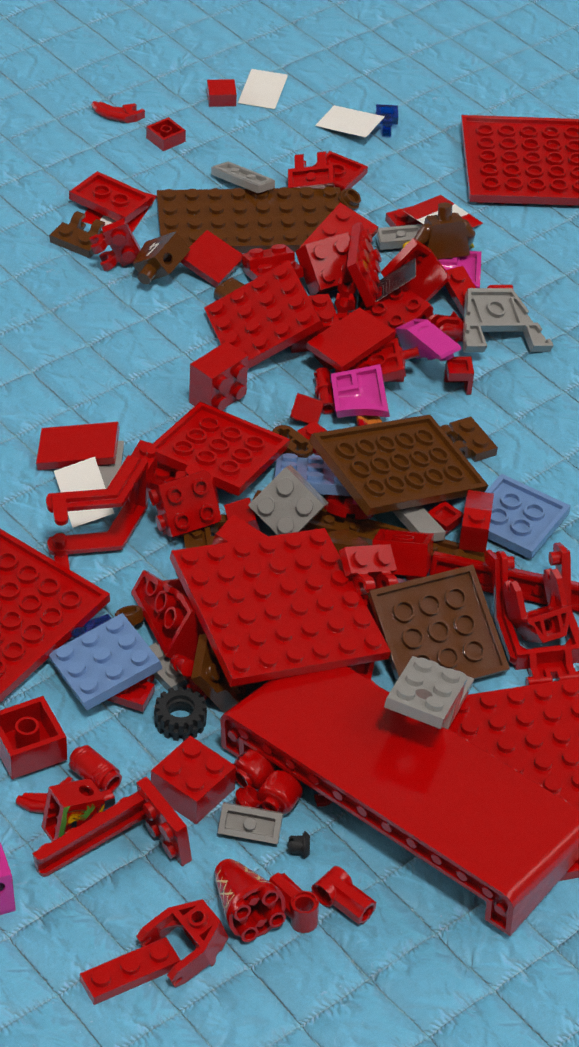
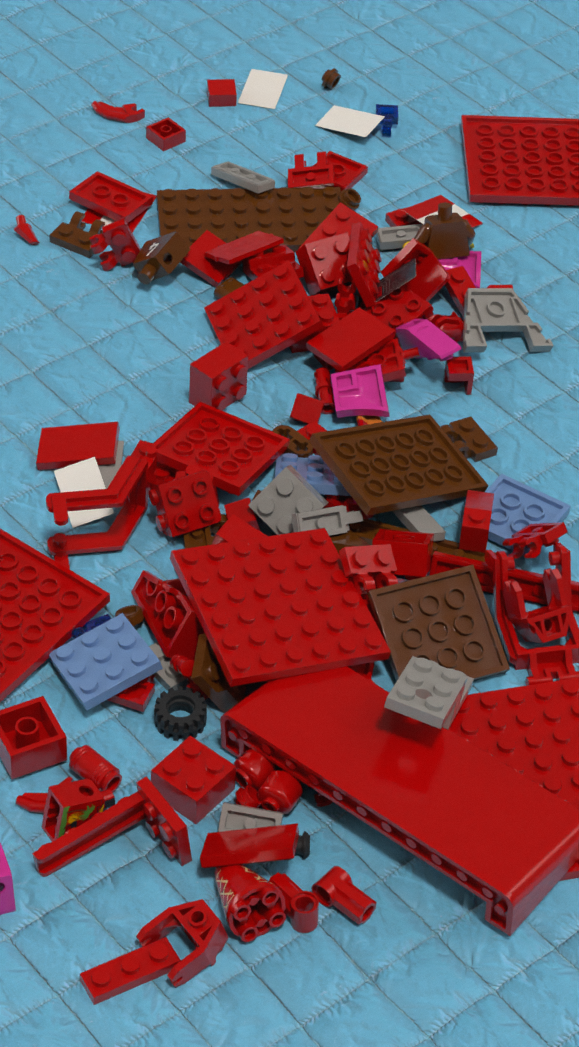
red plate [428,501,464,534] -> none
none -> red bar [14,215,39,245]
none -> red tile [200,823,299,868]
none -> red piece [204,231,284,265]
none -> light grey hinge [291,505,363,536]
none -> reddish brown plate [321,68,341,90]
none -> red plate [502,522,568,559]

